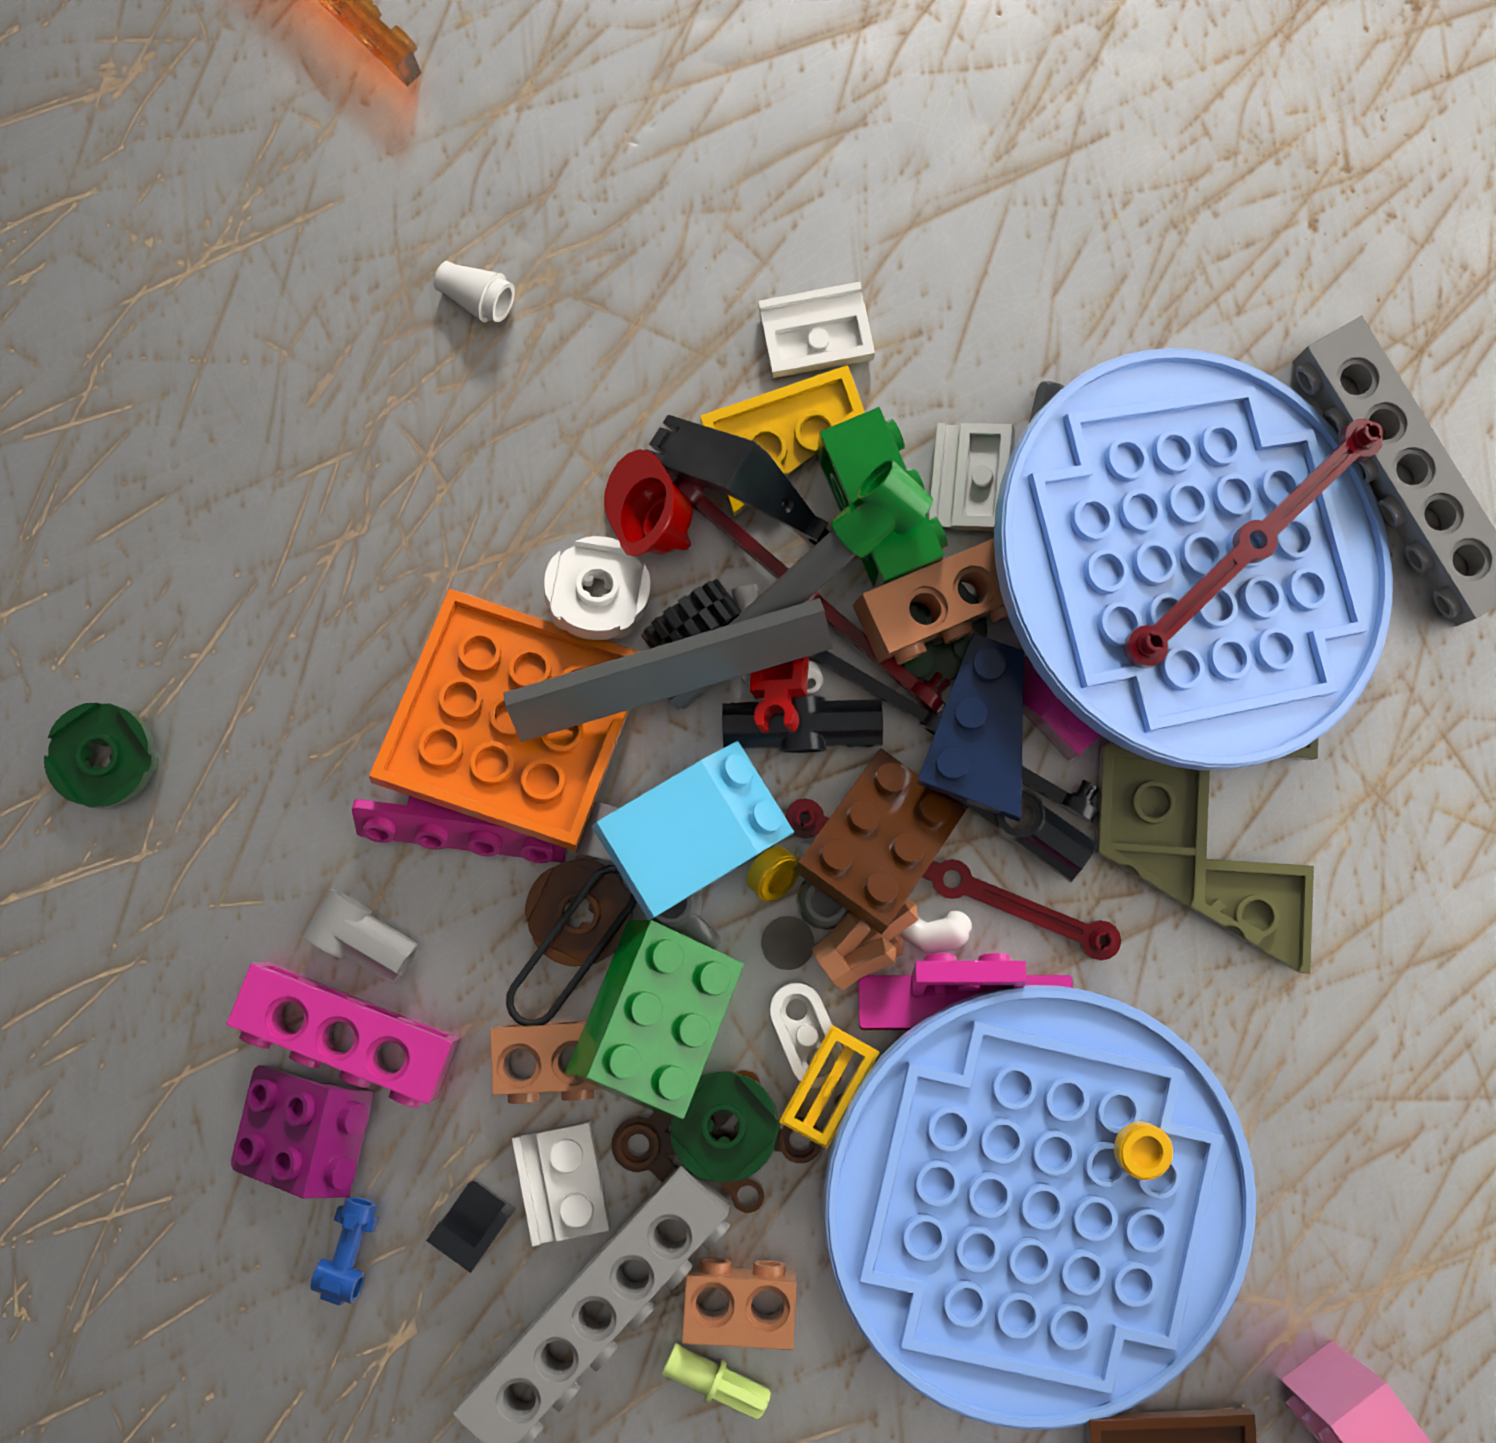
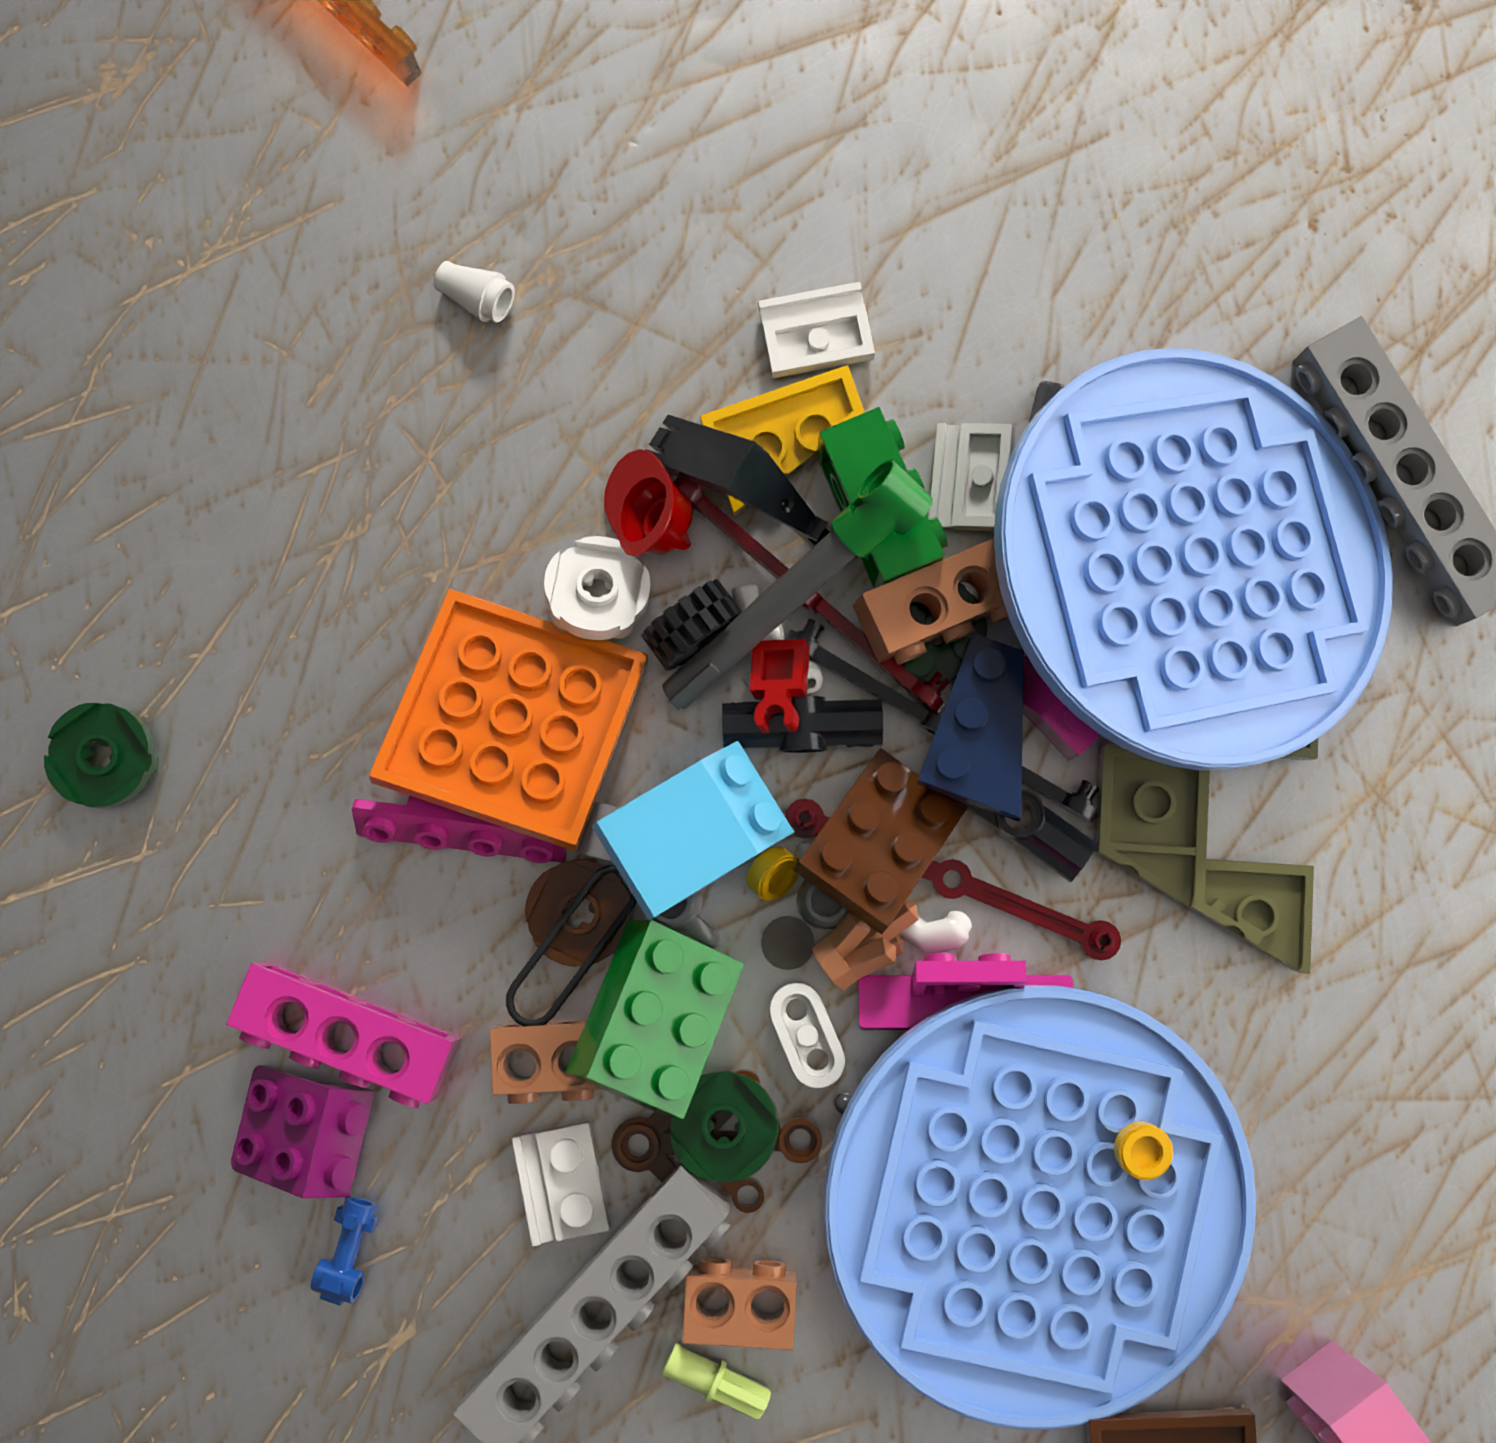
light grey piece [302,888,419,985] -> none
black panel [426,1179,516,1273] -> none
dark grey tile [503,598,833,742] -> none
yellow tile [779,1024,880,1149] -> none
dark red piece [1124,419,1383,669] -> none

